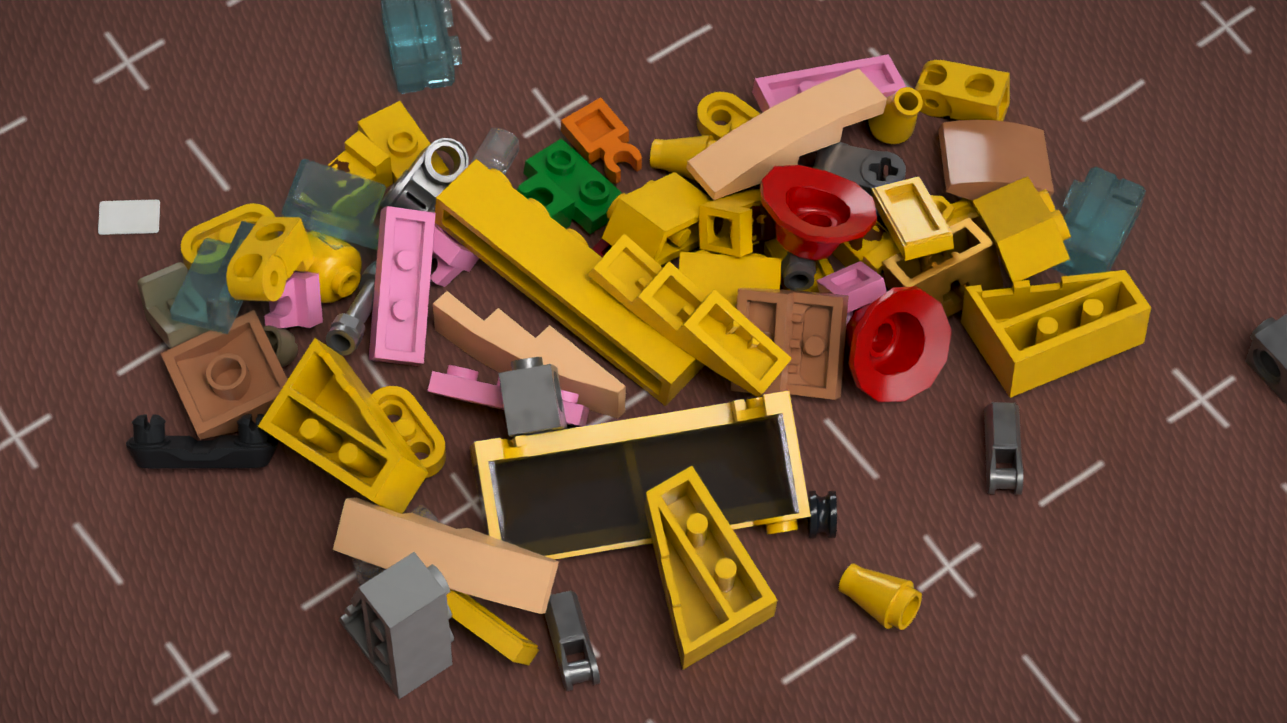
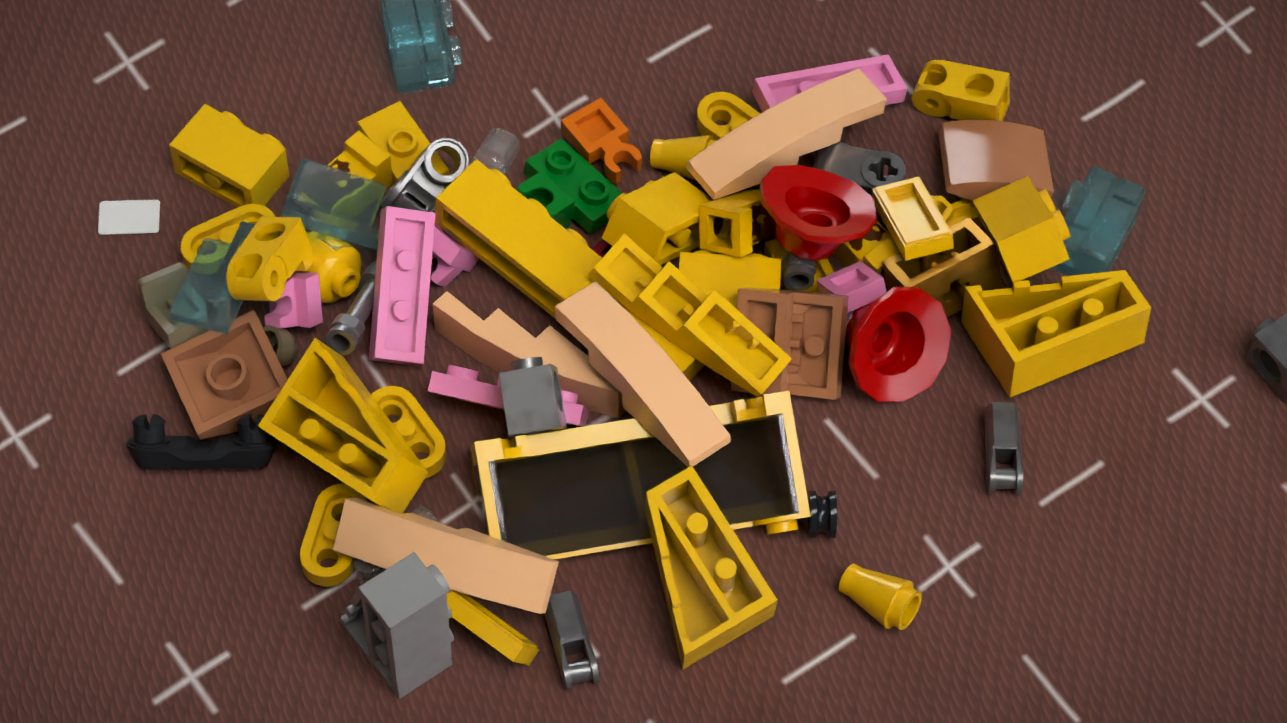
yellow cone [868,87,923,144] -> none
none -> yellow brick [169,104,290,207]
none -> yellow plate [300,484,367,587]
none -> light nougat slope [555,281,731,467]

